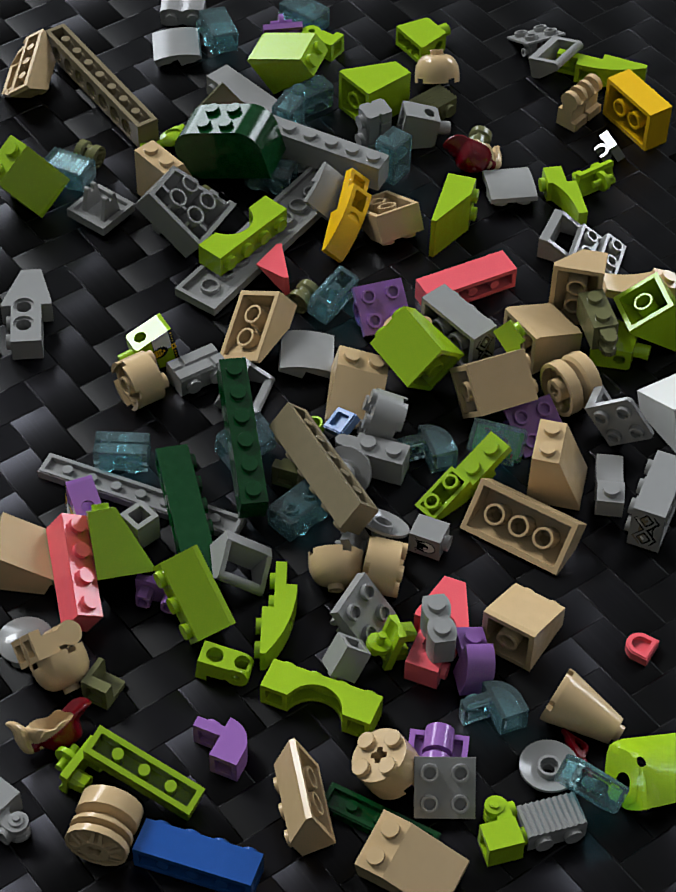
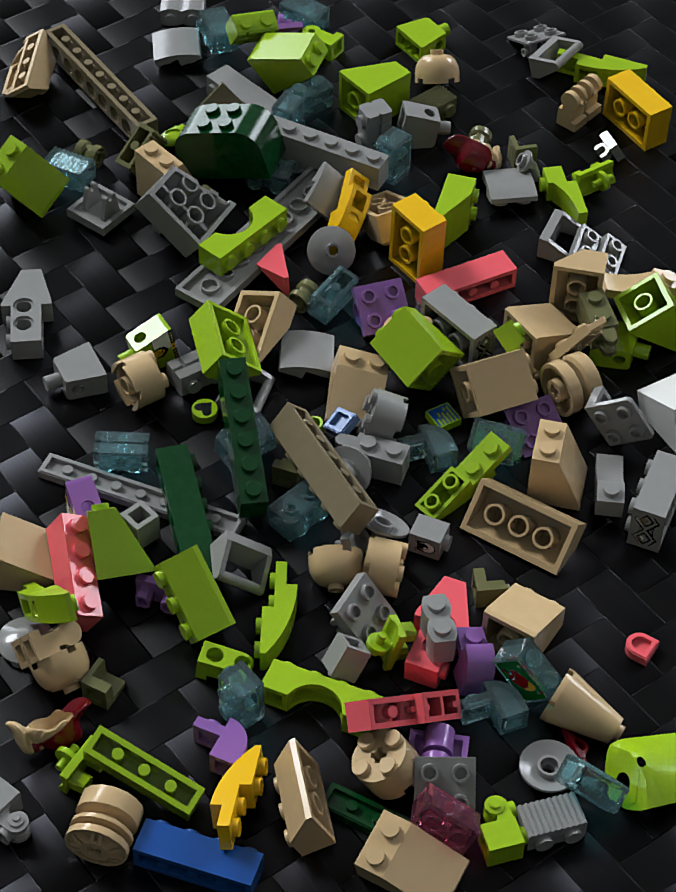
none -> lime slope [17,581,79,624]
none -> light grey torso [42,342,109,400]
none -> olive brick [115,122,168,177]
none -> lime slope [189,300,262,380]
none -> lime tile [192,399,218,424]
none -> yellow slope [210,745,268,850]
none -> clear light blue brick [217,660,264,729]
none -> lime brick [225,9,279,45]
none -> light grey dish [307,226,356,275]
none -> coral brick [345,689,462,733]
none -> yellow brick [389,193,447,283]
none -> clear pink brick [410,782,481,855]
none -> tile [425,402,462,434]
none -> olive panel [471,568,510,608]
none -> clear light blue brick [492,637,563,703]
none -> olive panel [507,135,538,168]
none -> light grey plate [516,150,541,182]
none -> tan plate [531,316,607,381]

